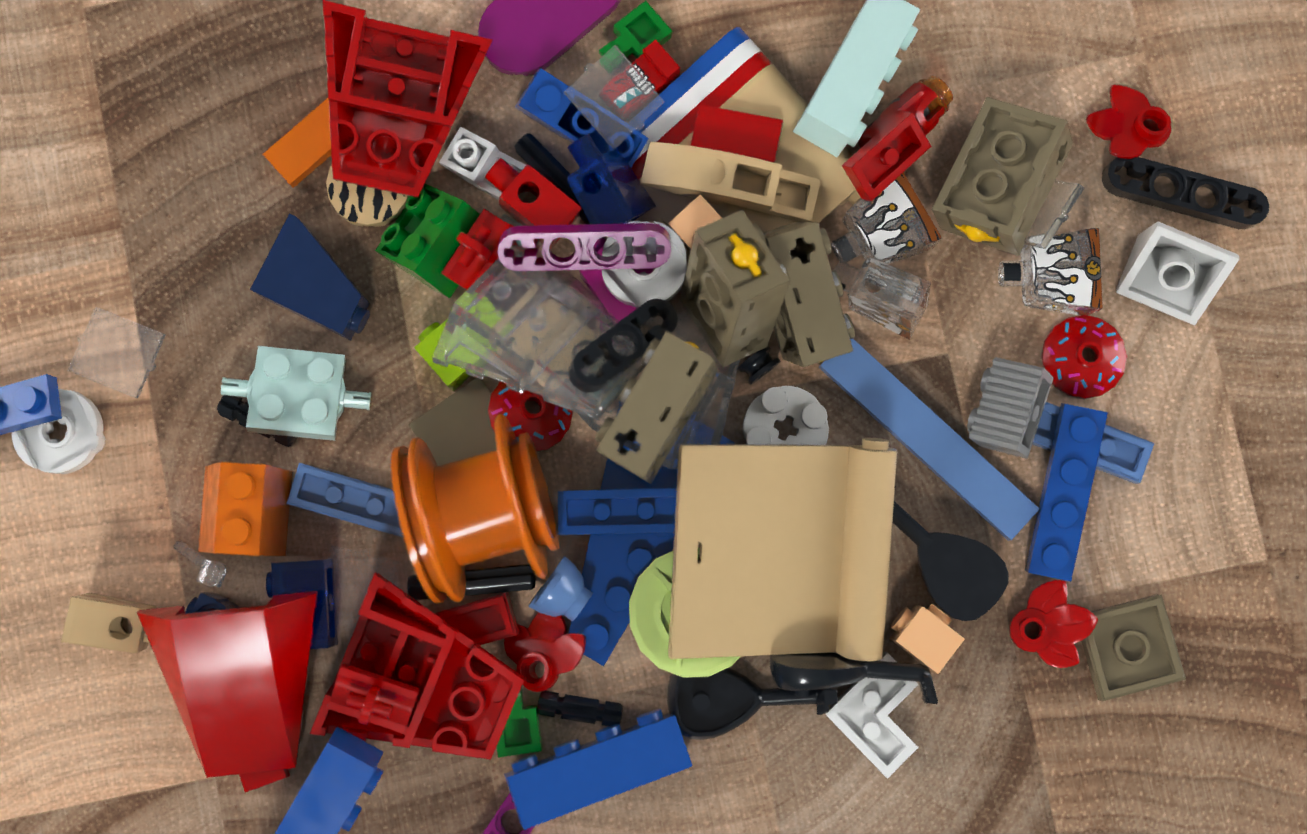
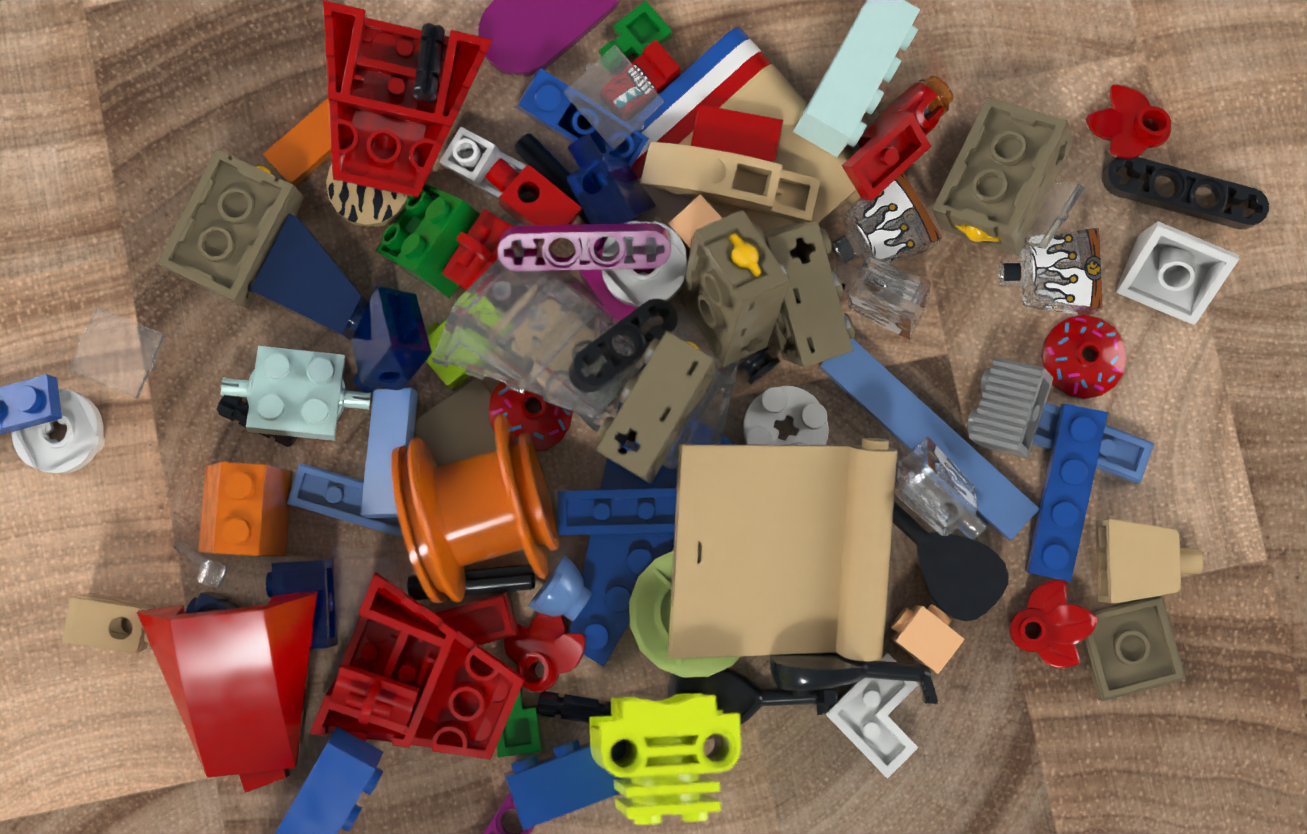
none -> dark tan piece [157,149,305,309]
none -> clear blue torso [352,286,432,393]
none -> medium blue tile [360,387,418,518]
none -> black axle [413,23,445,102]
none -> neon yellow piece [589,693,741,825]
none -> clear torso [895,436,989,540]
none -> tan torso [1096,519,1203,603]

